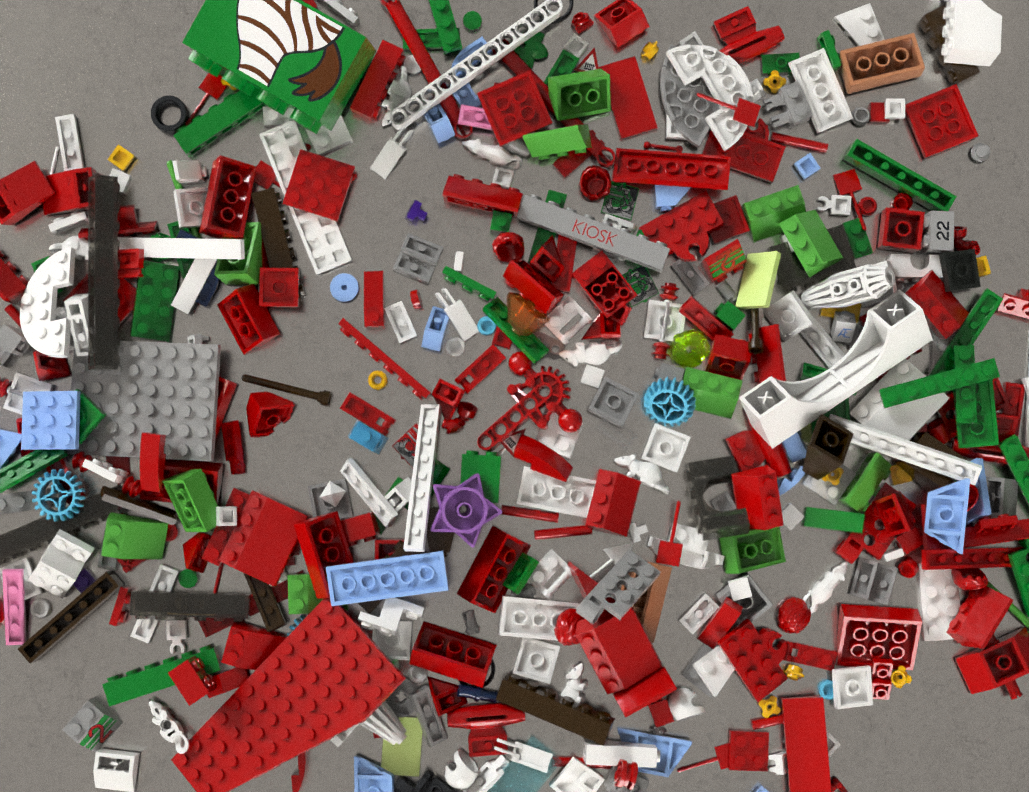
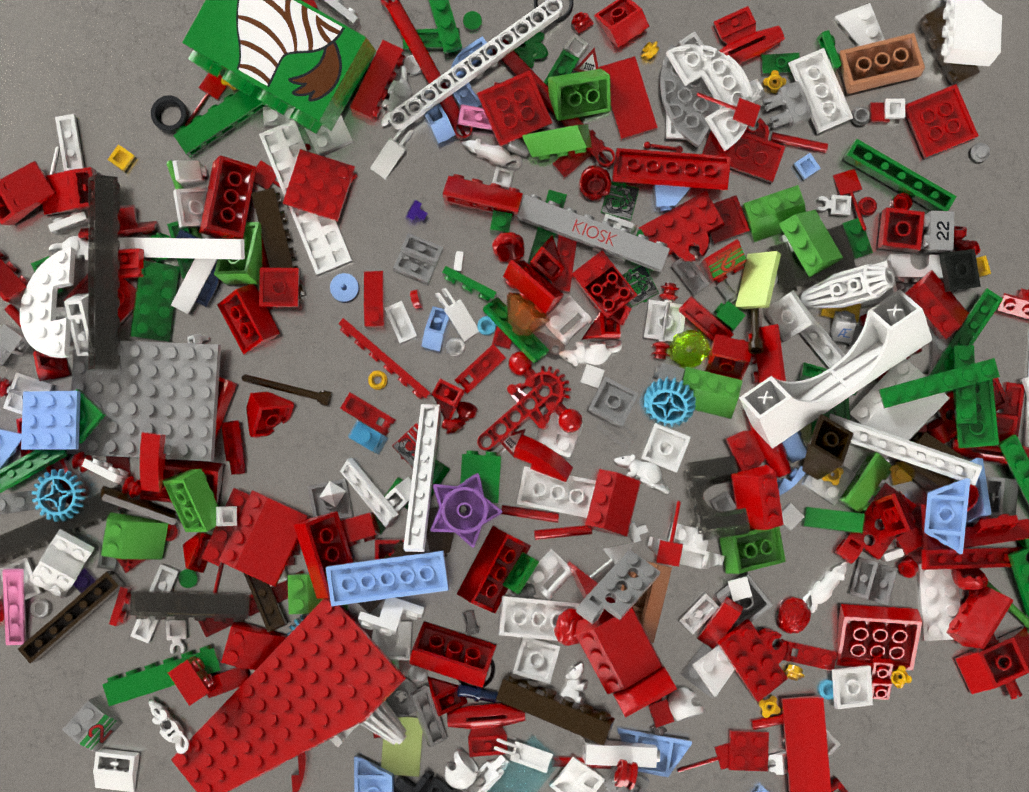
white tile [106,168,132,194] -> none

